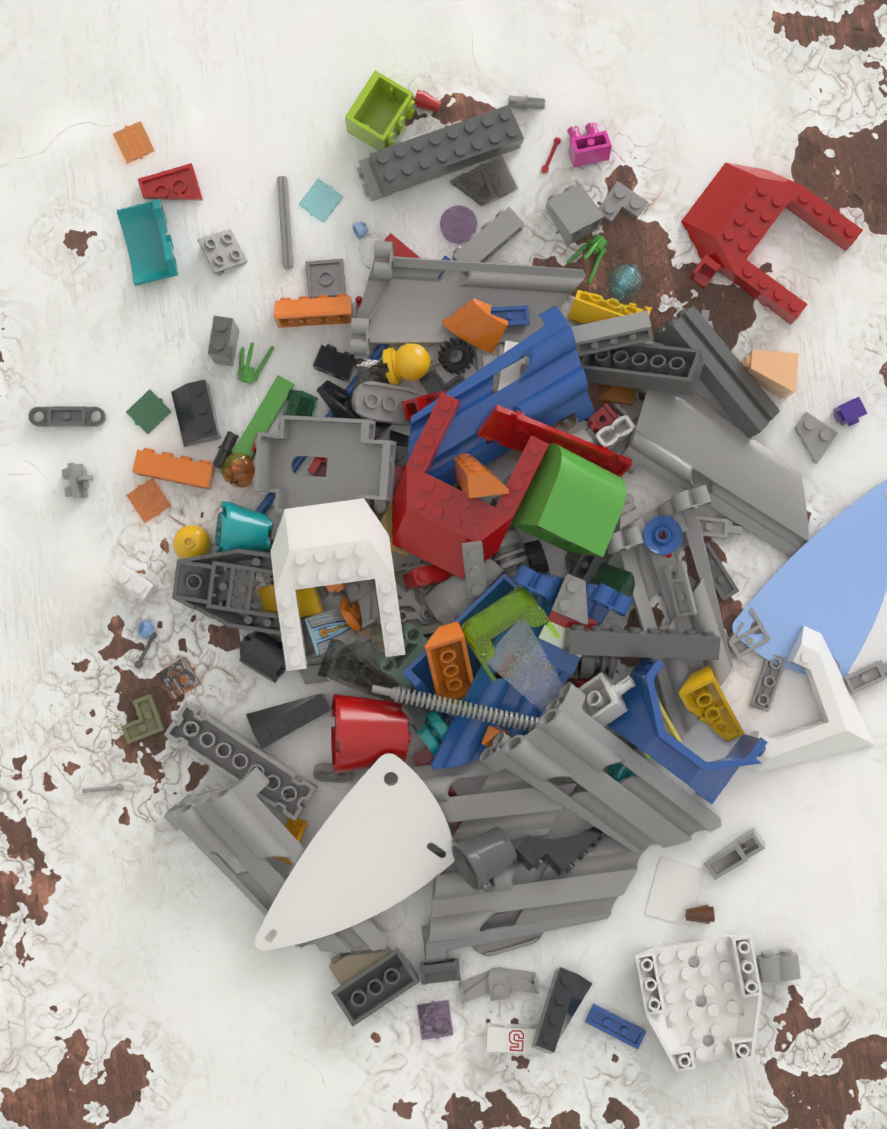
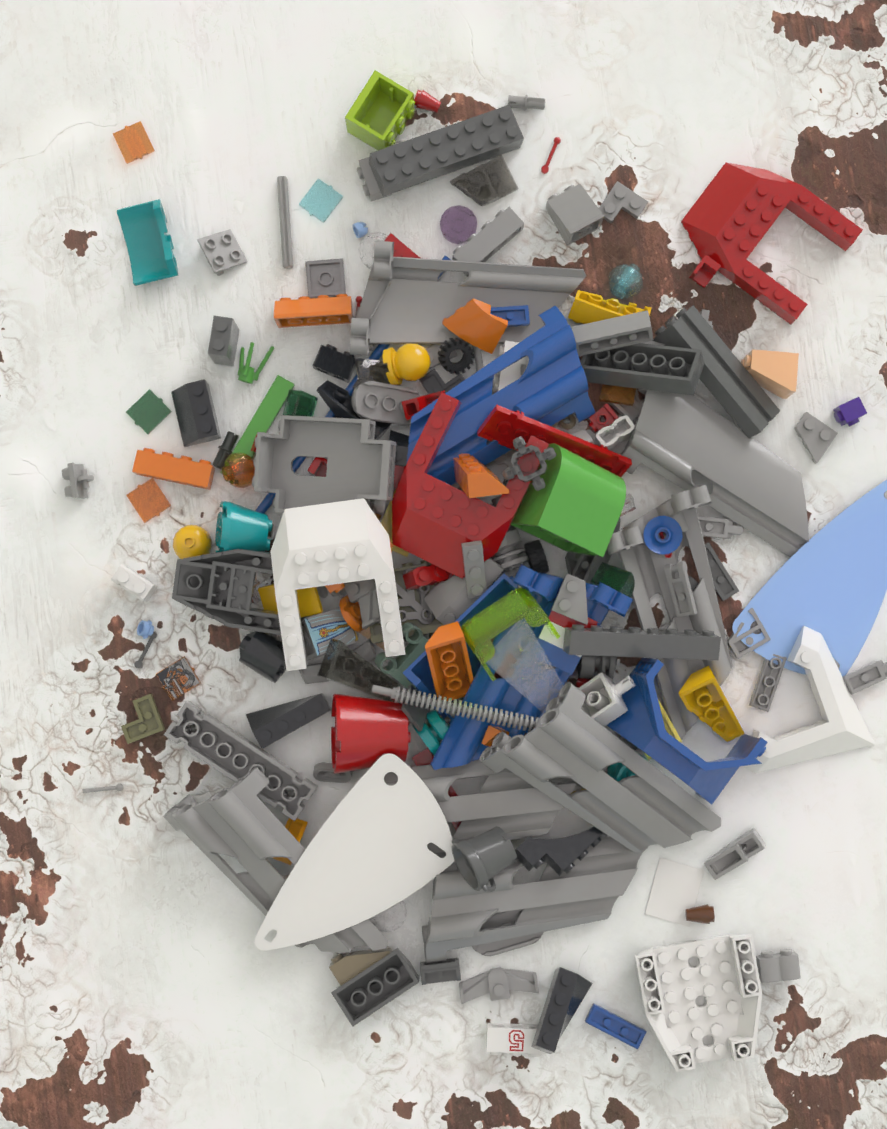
dark grey plate [28,406,106,427] -> none
red wing [138,163,203,201] -> none
clear purple piece [417,1000,454,1040] -> none
bright green plant [566,234,607,284] -> none
dark pink brick [567,122,612,168] -> none
none -> dark grey piece [502,436,556,491]

